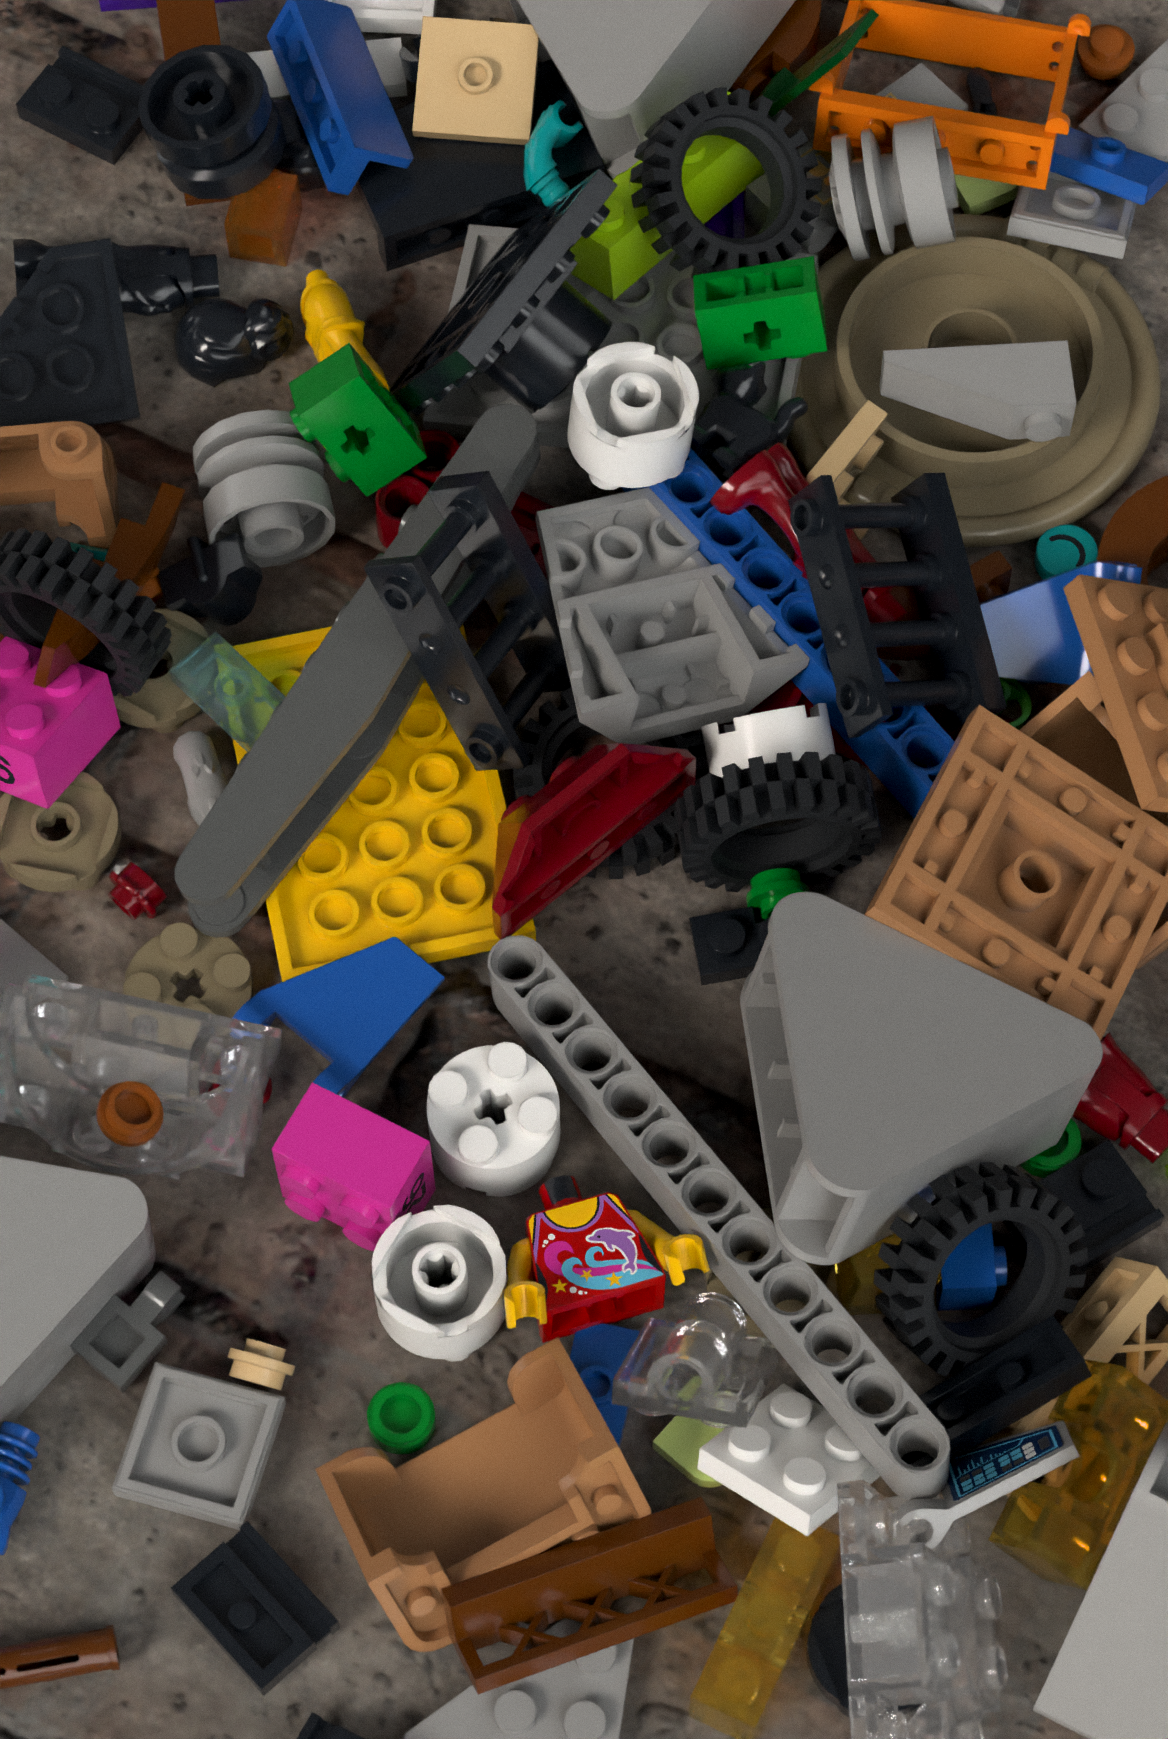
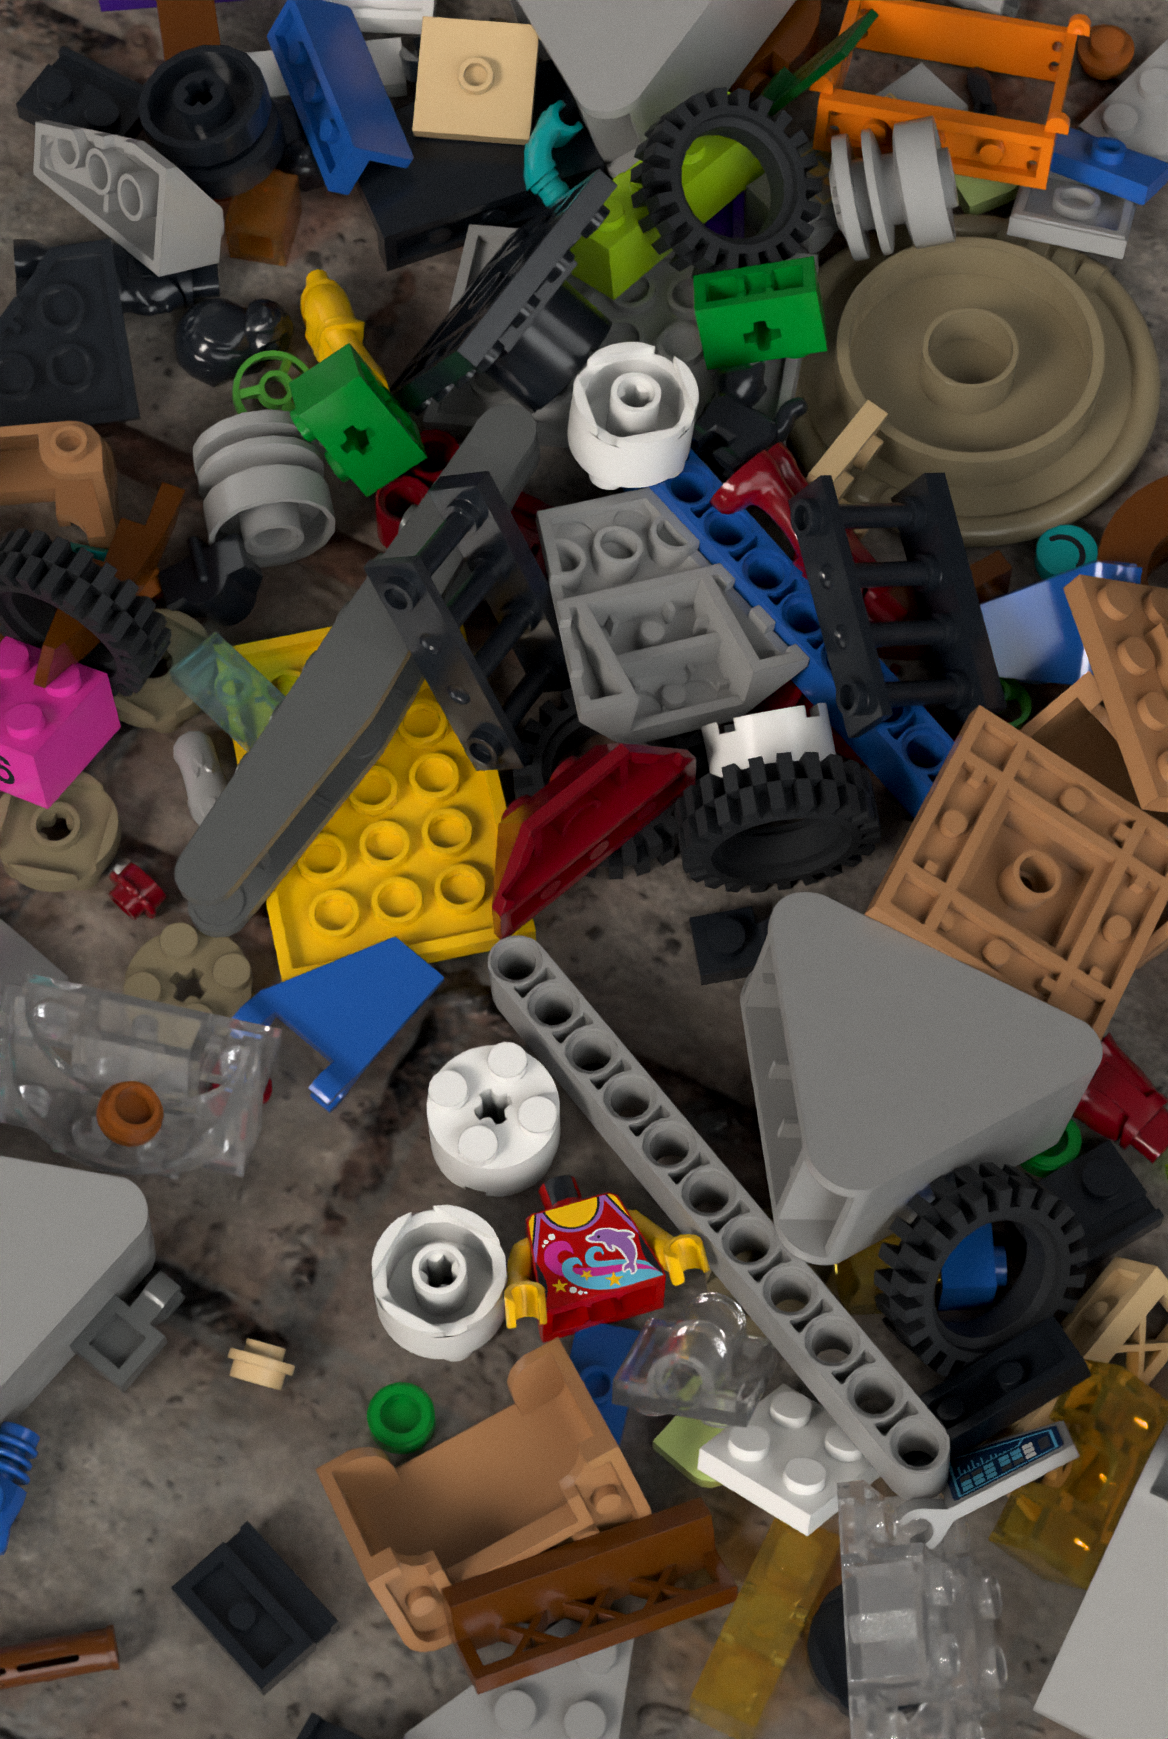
light grey plate [112,1362,286,1530] -> none
dark pink brick [272,1082,436,1251] -> none
green plate [746,868,810,920] -> none
light grey slope [879,340,1077,442] -> none
none -> light grey wedge [33,120,225,277]
none -> bright green piece [232,350,309,414]

